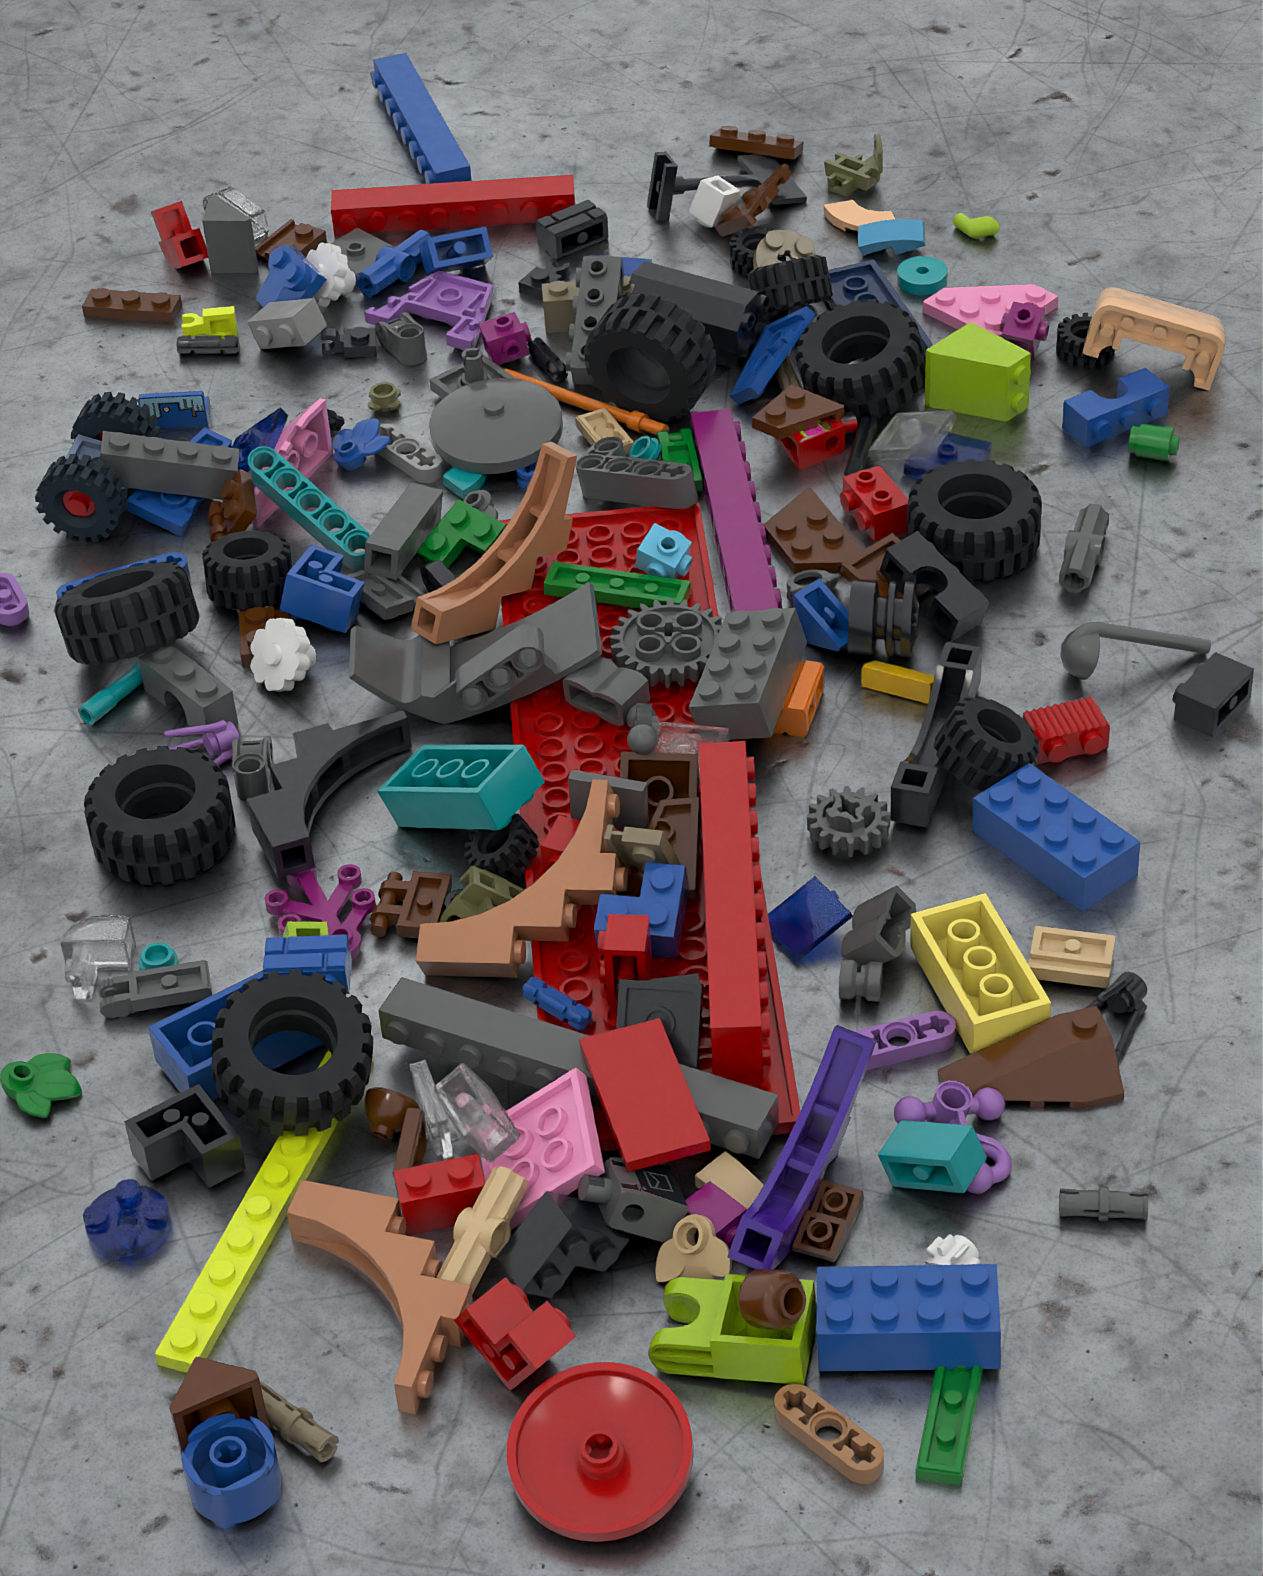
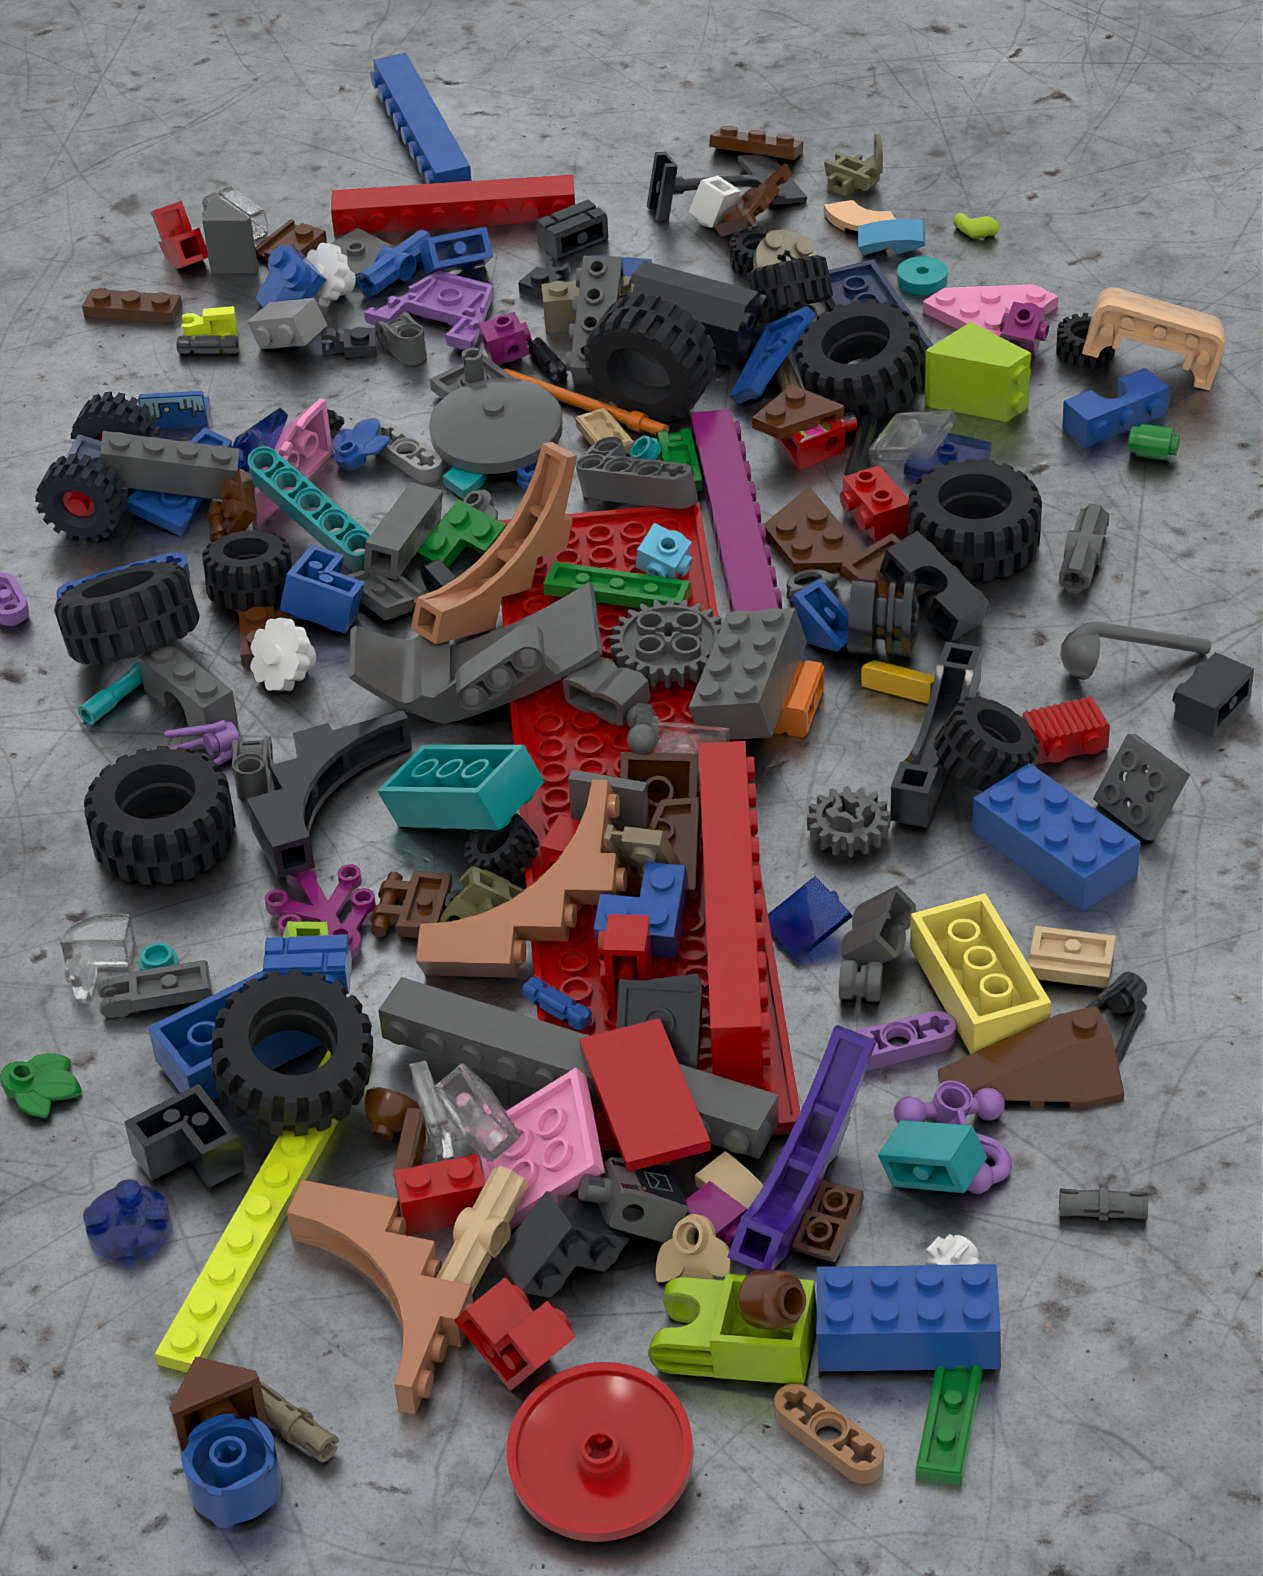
olive plate [368,382,401,412] -> none
none -> dark grey plate [1093,734,1190,840]

